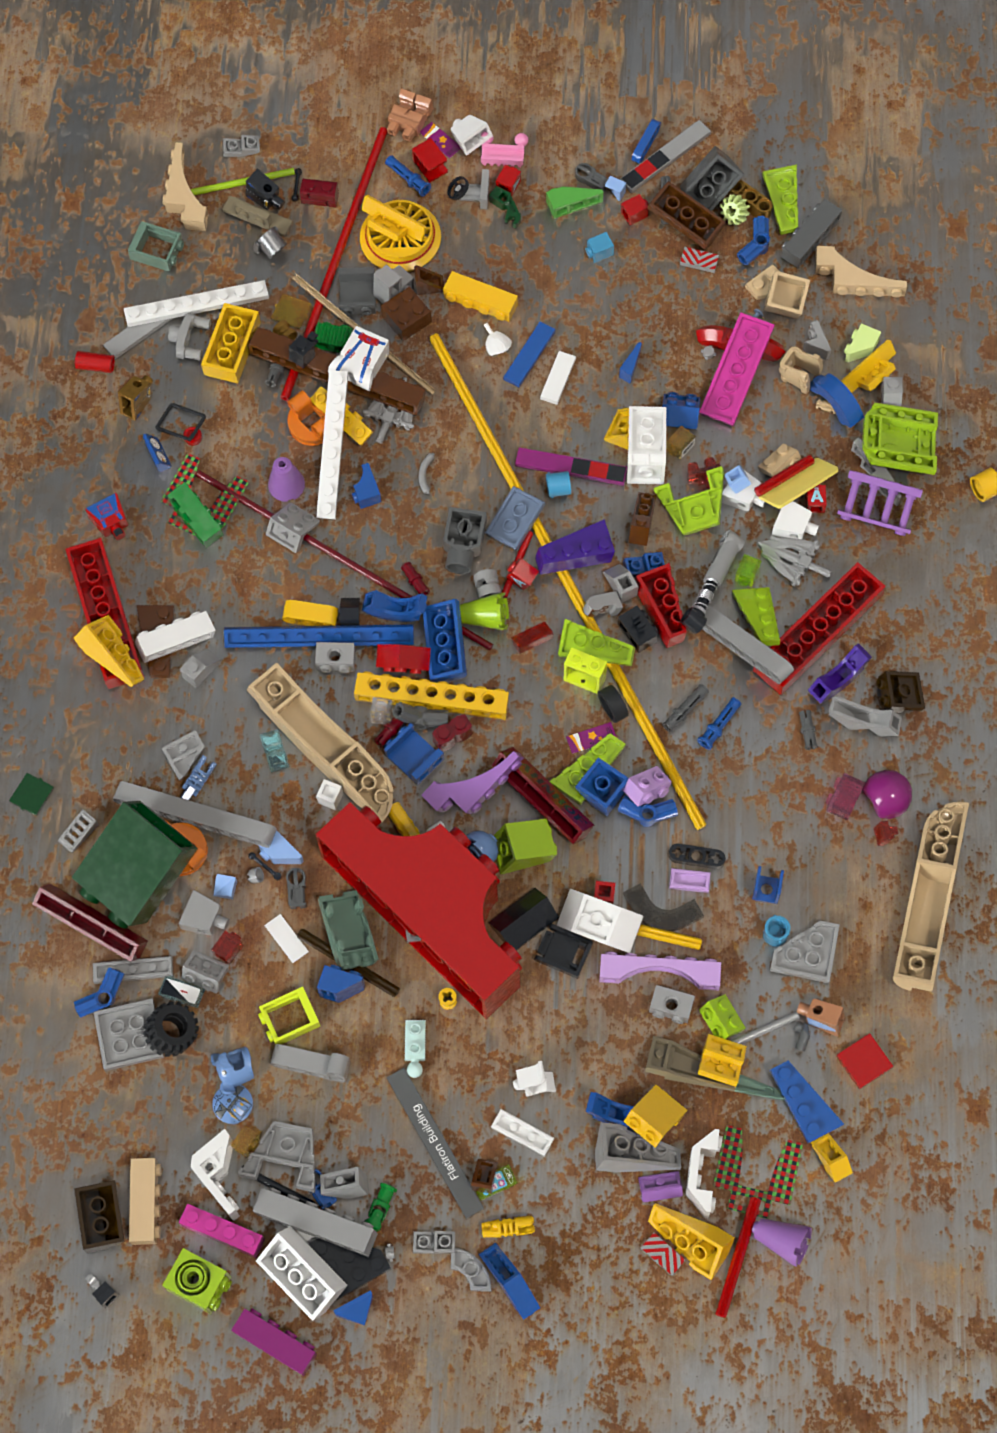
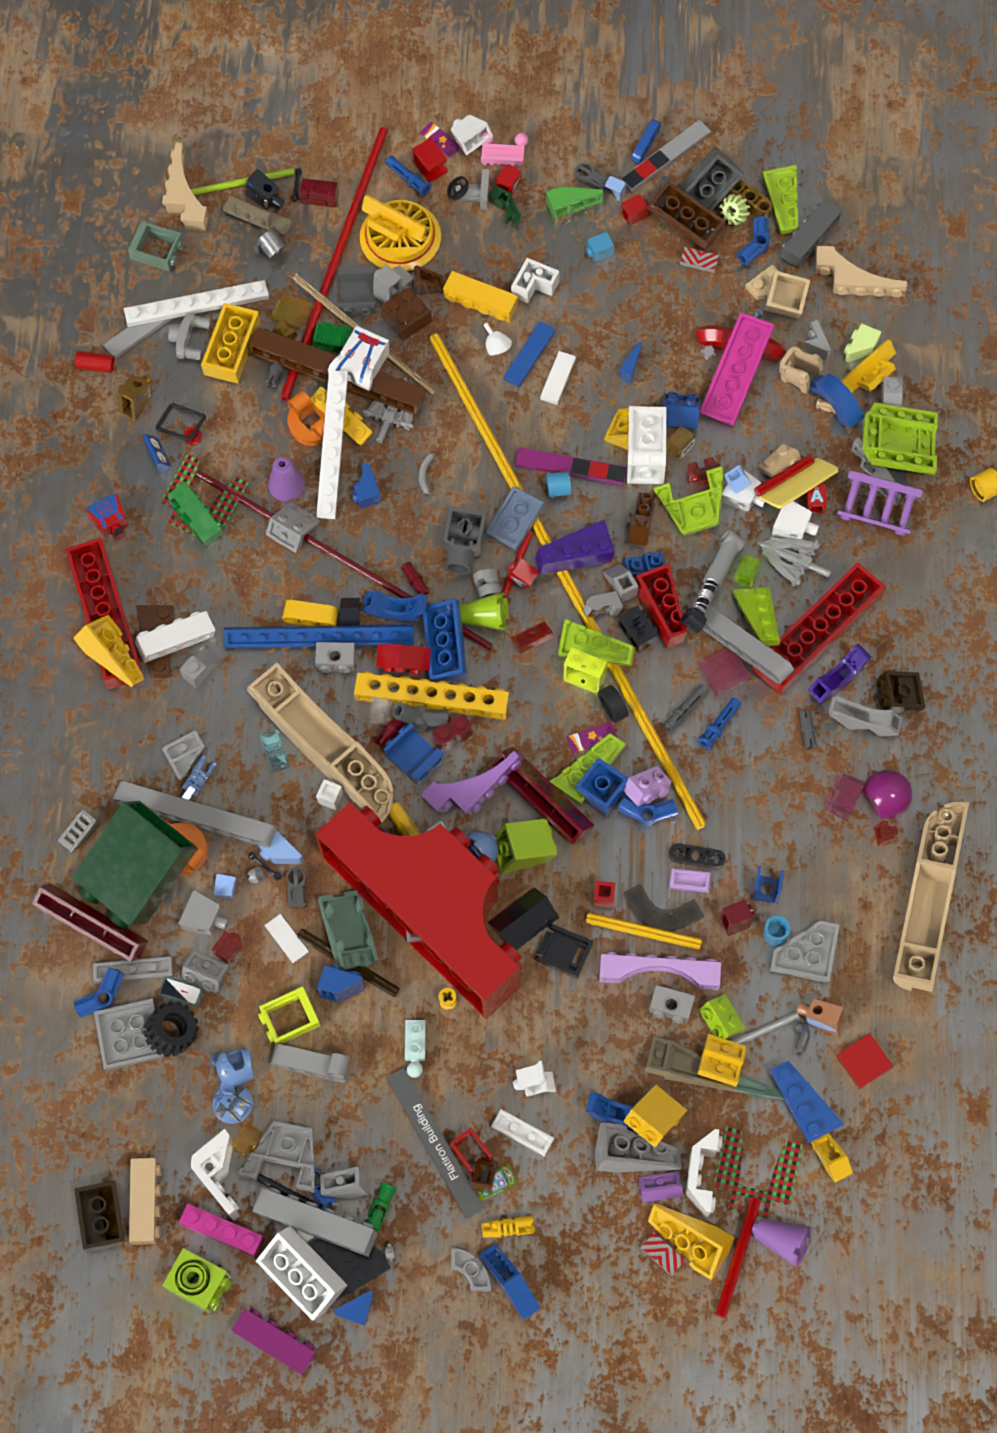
dark green piece [9,773,54,816] -> none
black piece [85,1273,119,1309] -> none
light grey slope [222,135,260,157] -> none
black brick [289,331,318,369] -> none
nougat hips [387,89,434,142] -> none
light grey slope [413,1231,455,1254] -> none
white slope [557,888,644,953] -> none
none -> red piece [450,1128,493,1176]
none -> white brick [511,258,560,304]
none -> clear pink plate [699,648,751,696]
none -> dark red brick [720,899,754,936]

